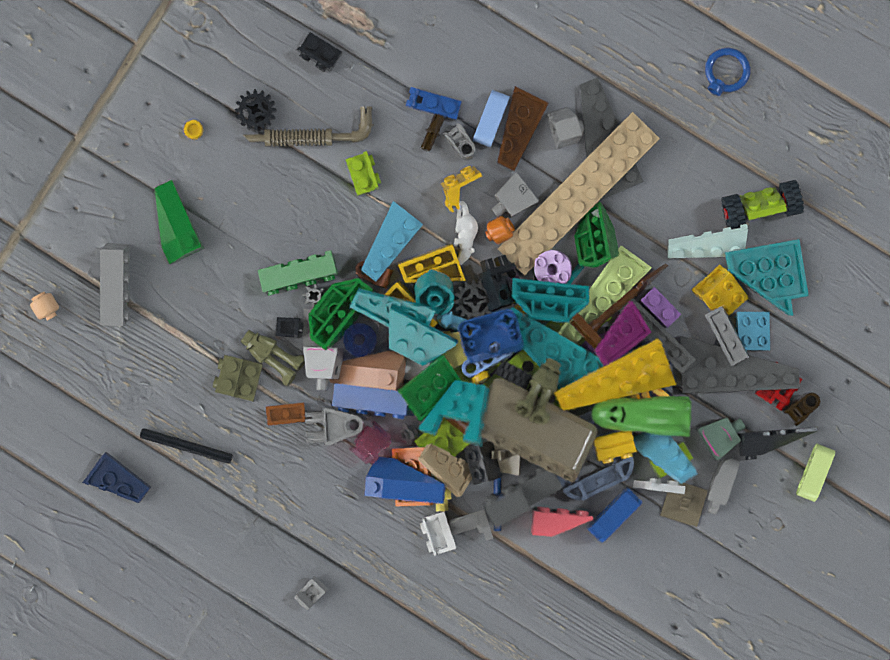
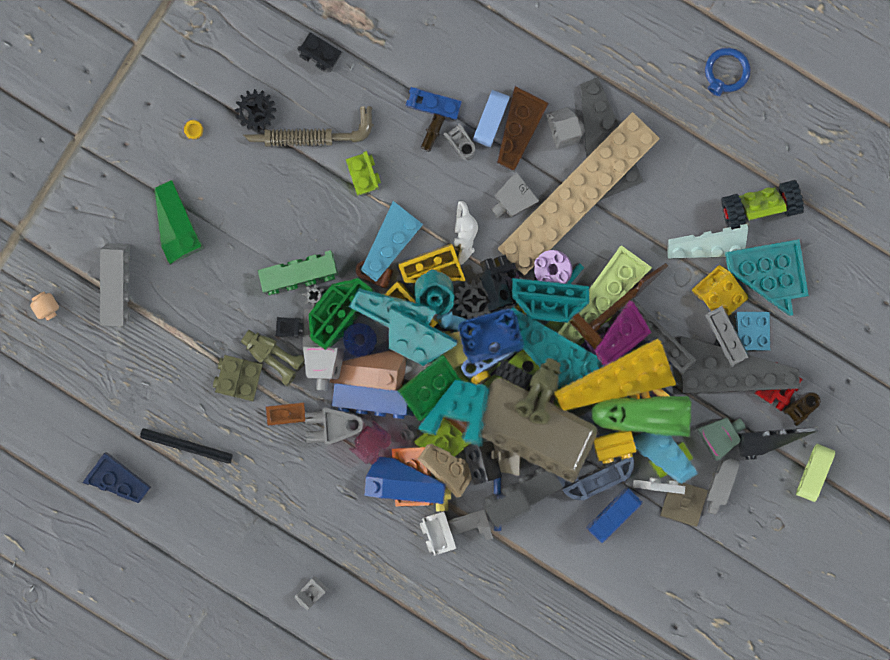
yellow plate [440,166,482,212] -> none
orange head [485,216,515,244] -> none
coral slope [531,506,593,537] -> none
green wedge [574,202,619,268] -> none
medium lavender brick [638,287,681,329] -> none

